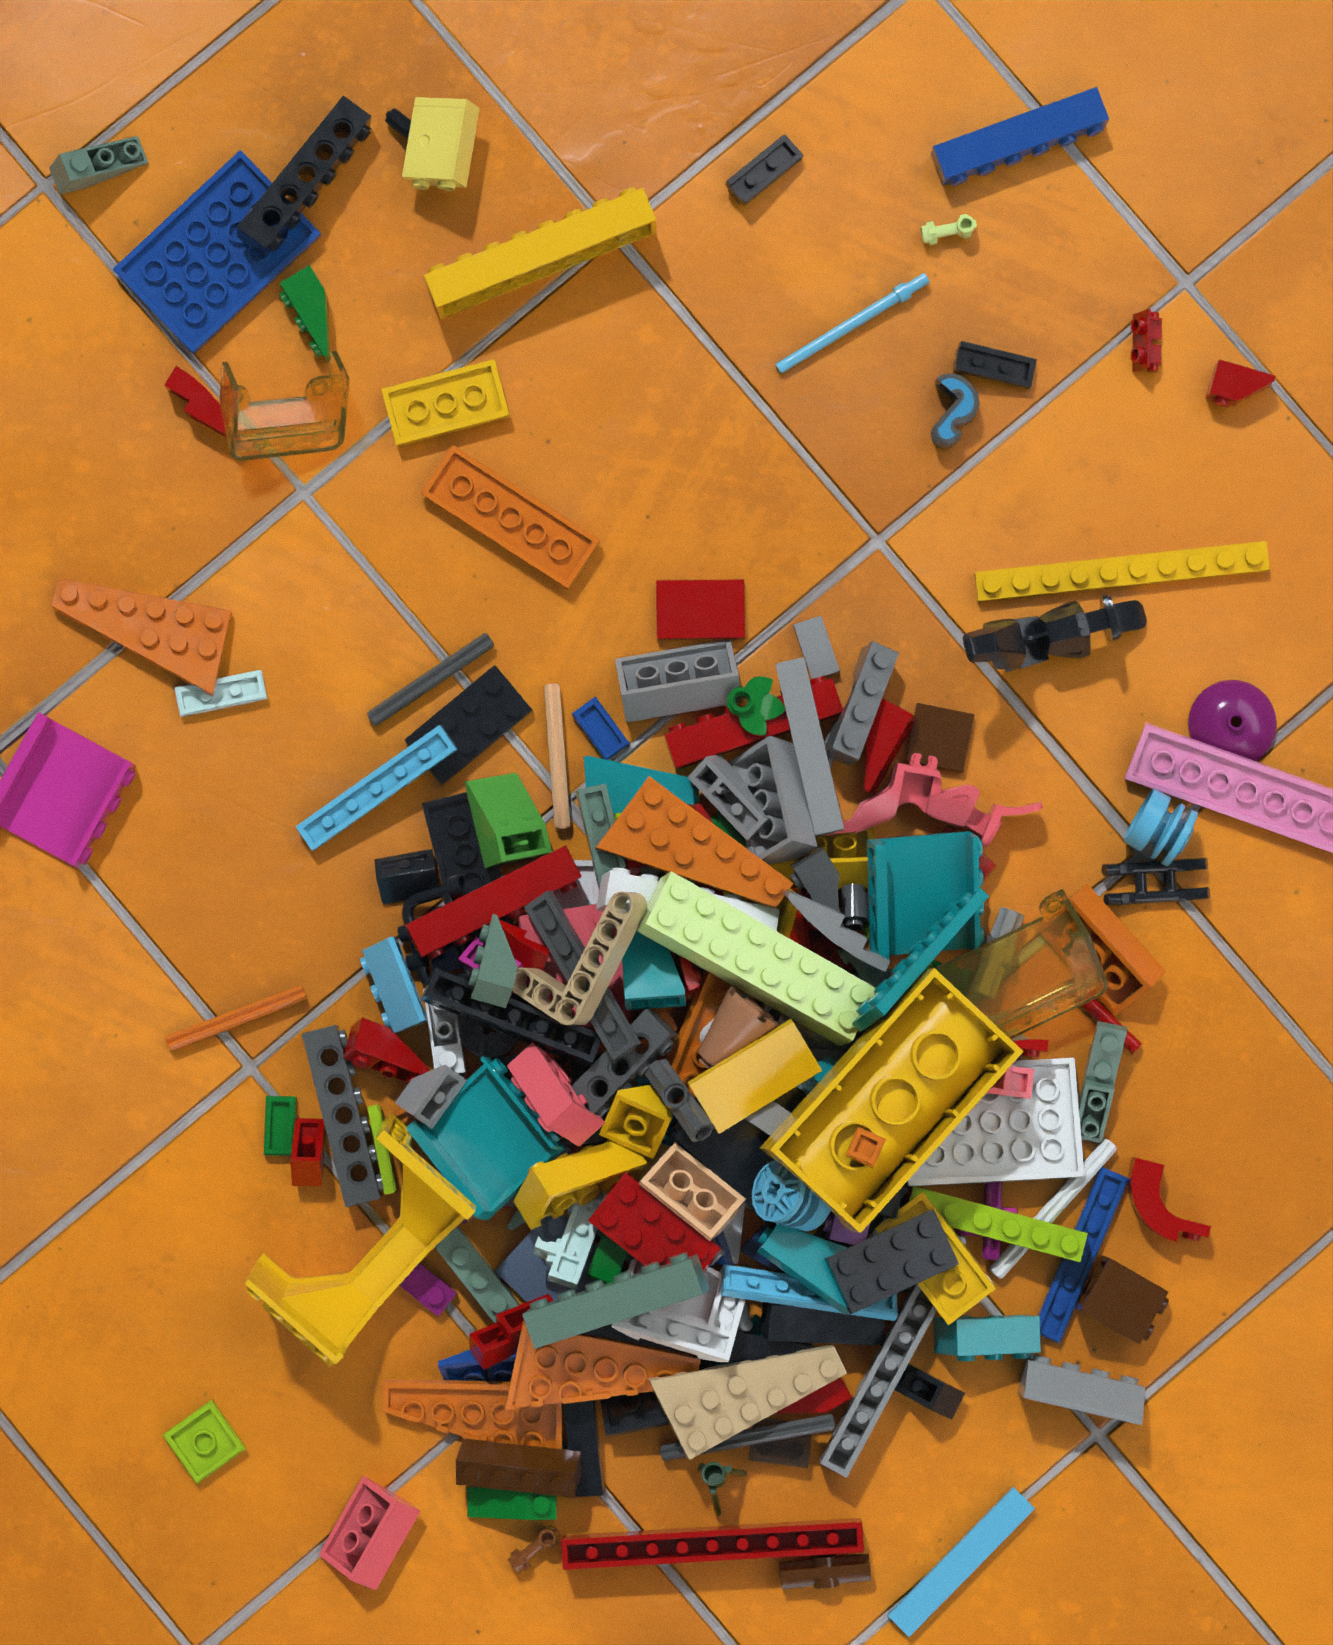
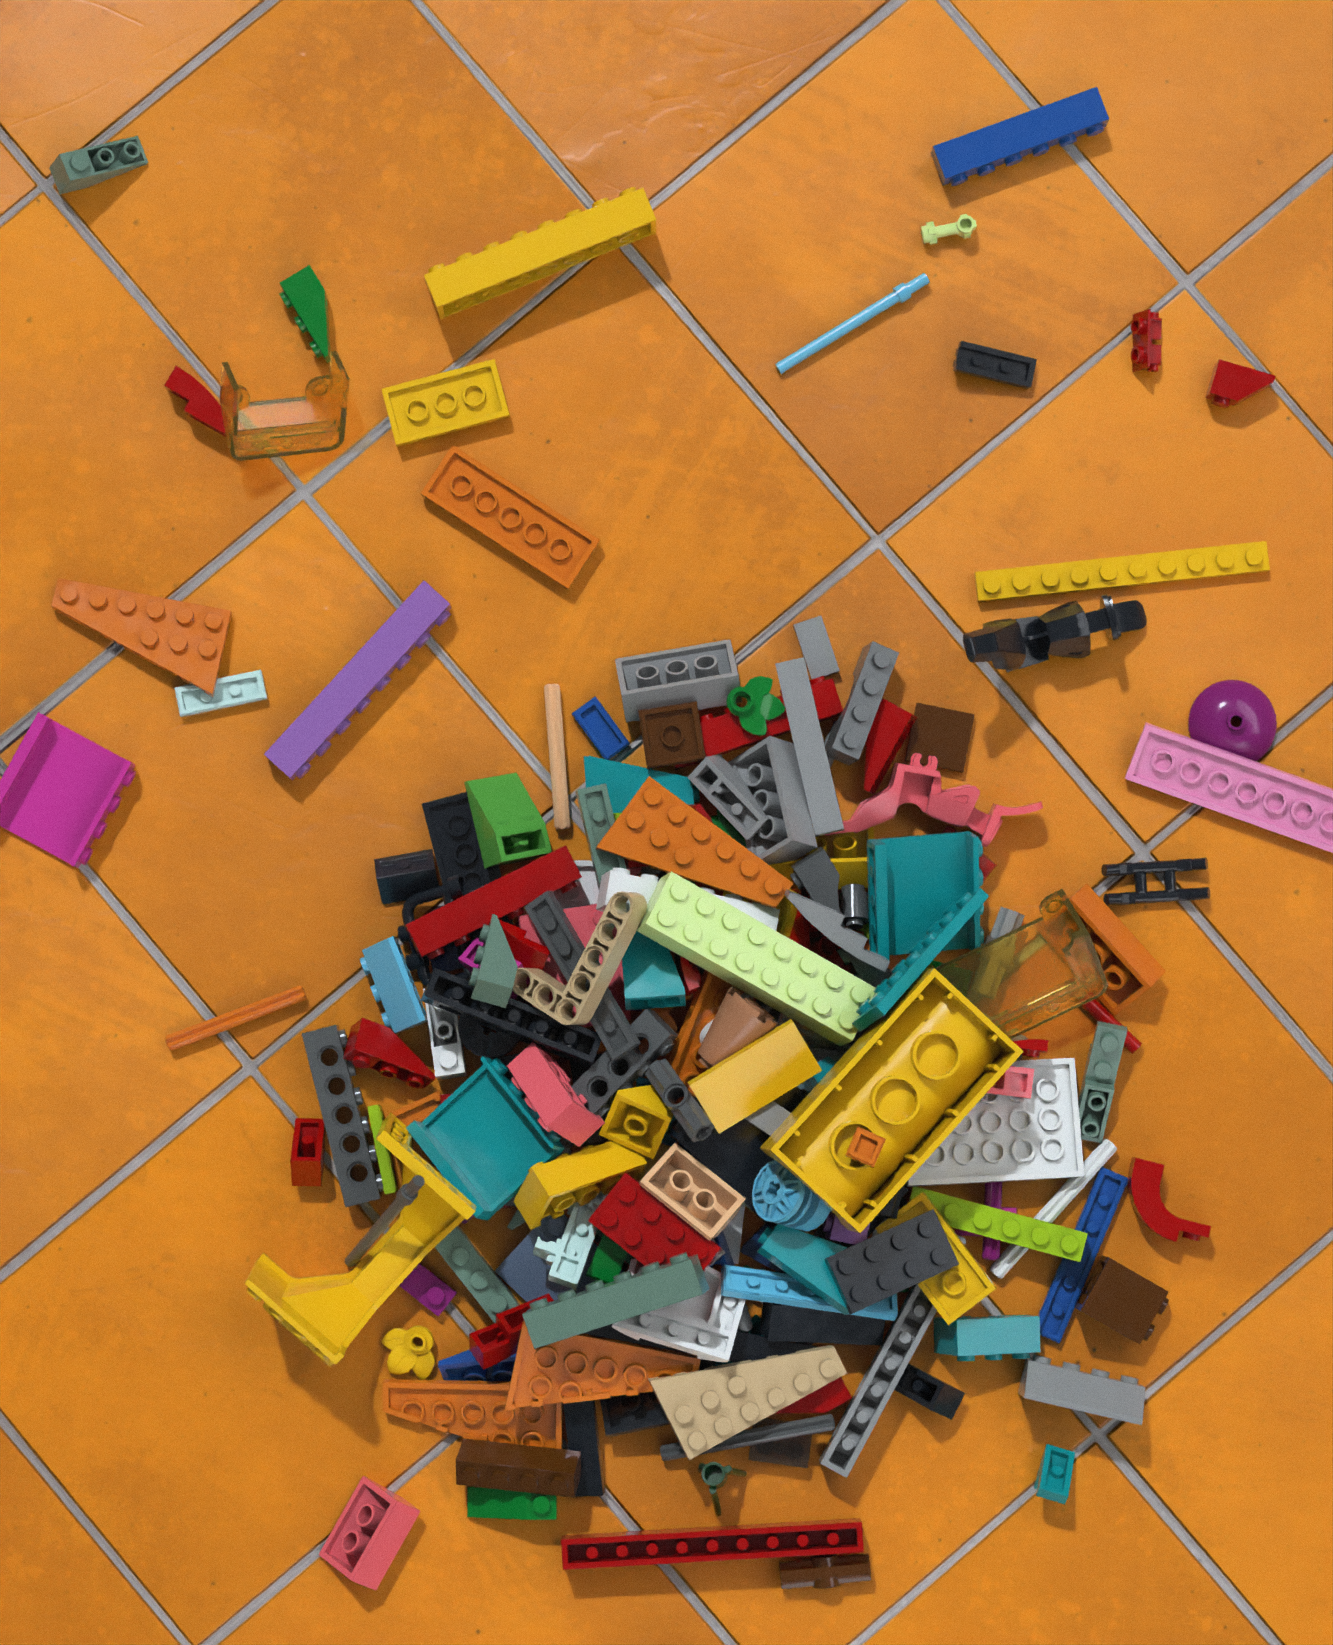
blue plate [113,150,322,355] -> none
lime tile [163,1399,246,1484] -> none
black brick [237,95,372,257] -> none
green tile [264,1096,297,1156] -> none
medium azure plate [295,725,458,851] -> none
dark grey axle [367,633,494,726] -> none
light yellow piece [385,97,480,191] -> none
light grey slope [395,1065,467,1129] -> none
black plate [405,665,533,786] -> none
dark orange bar [508,1525,559,1573] -> none
red tile [656,579,745,640] -> none
black hinge [725,134,804,206] -> none
medium azure tile [887,1487,1035,1637] -> none
dark grey animal [931,374,980,449] -> none
medium azure wheel [1123,788,1198,866] -> none
none -> medium lavender brick [264,581,452,780]
none -> dark grey bar [345,1175,425,1267]
none -> yellow plate [381,1325,435,1380]
none -> reddish brown tile [638,701,705,770]
none -> teal slope [1034,1444,1075,1504]

